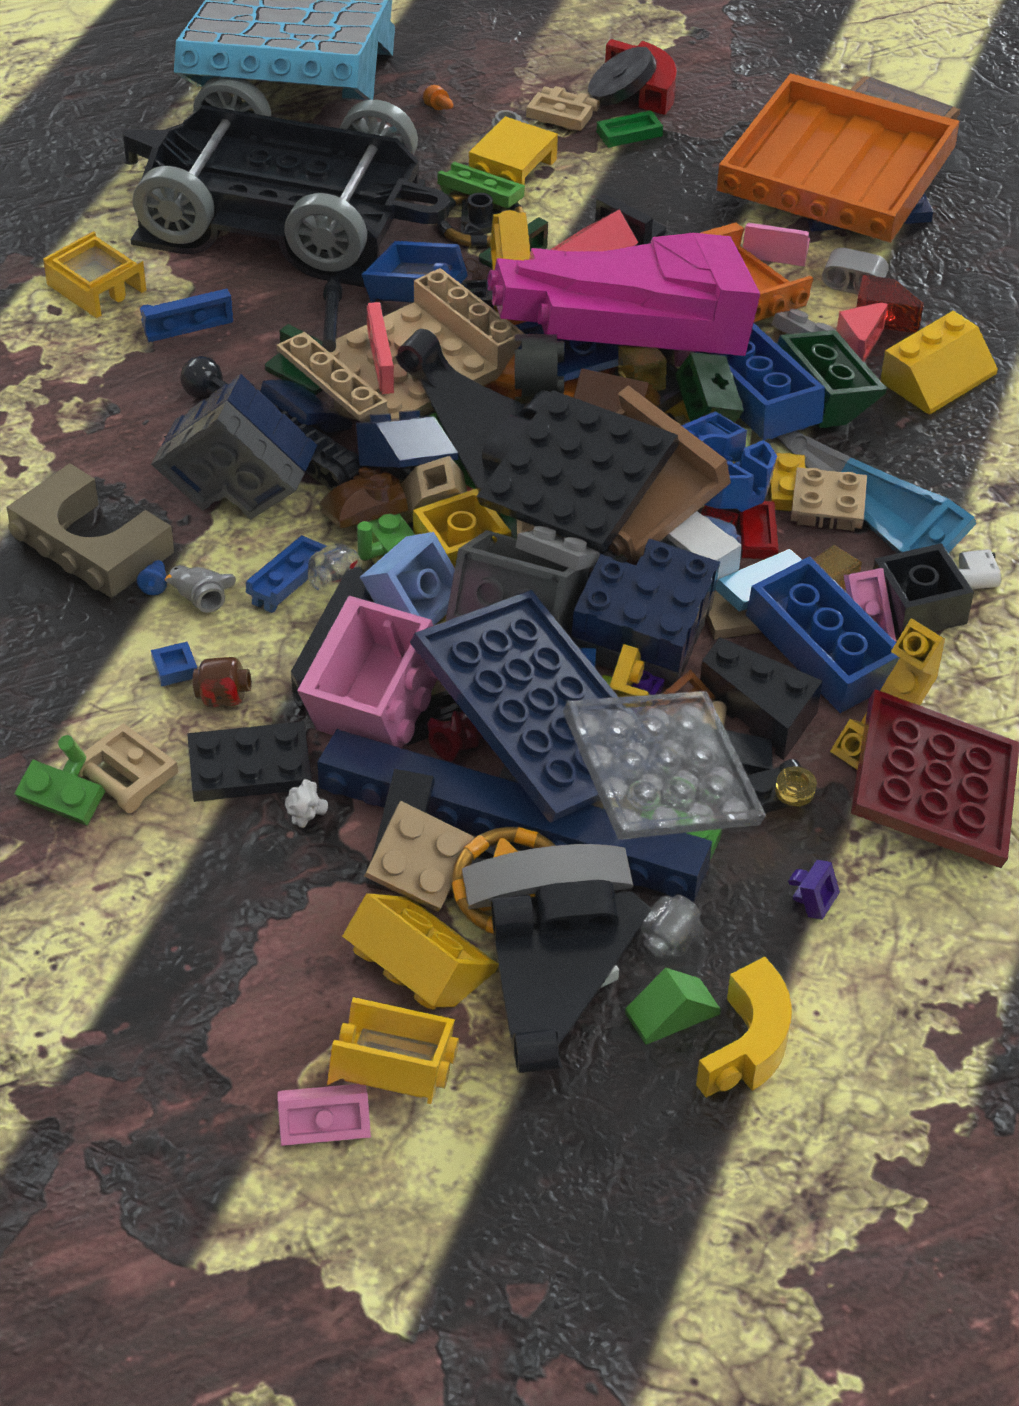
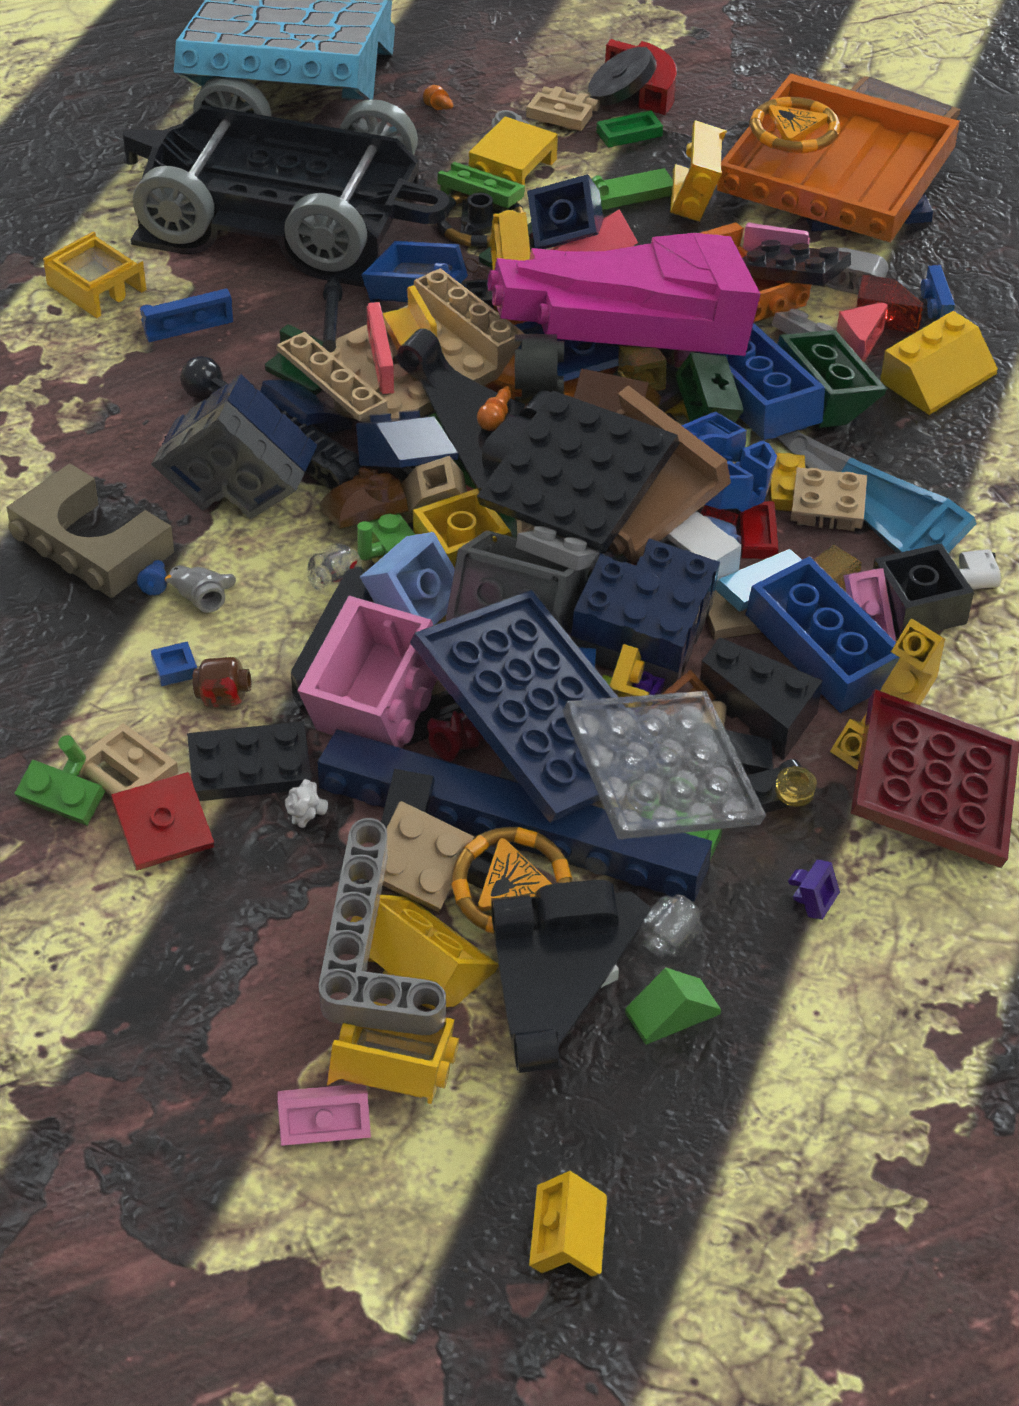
blue hinge [246,535,332,613] -> none
light grey slope [462,844,633,909] -> none
black panel [595,193,666,246] -> none
yellow arch [696,957,792,1098] -> none
none -> red plate [111,772,214,871]
none -> light grey beam [319,818,446,1035]
none -> yellow panel [383,285,437,350]
none -> orange bar [477,386,511,431]
none -> dark blue slope [527,174,603,249]
none -> yellow panel [529,1171,607,1277]
none -> bright green hinge [592,168,673,210]
none -> yellow window [670,120,727,222]
none -> black plate [742,240,851,286]
none -> piece [750,97,841,154]
none -> blue plate [921,265,955,321]

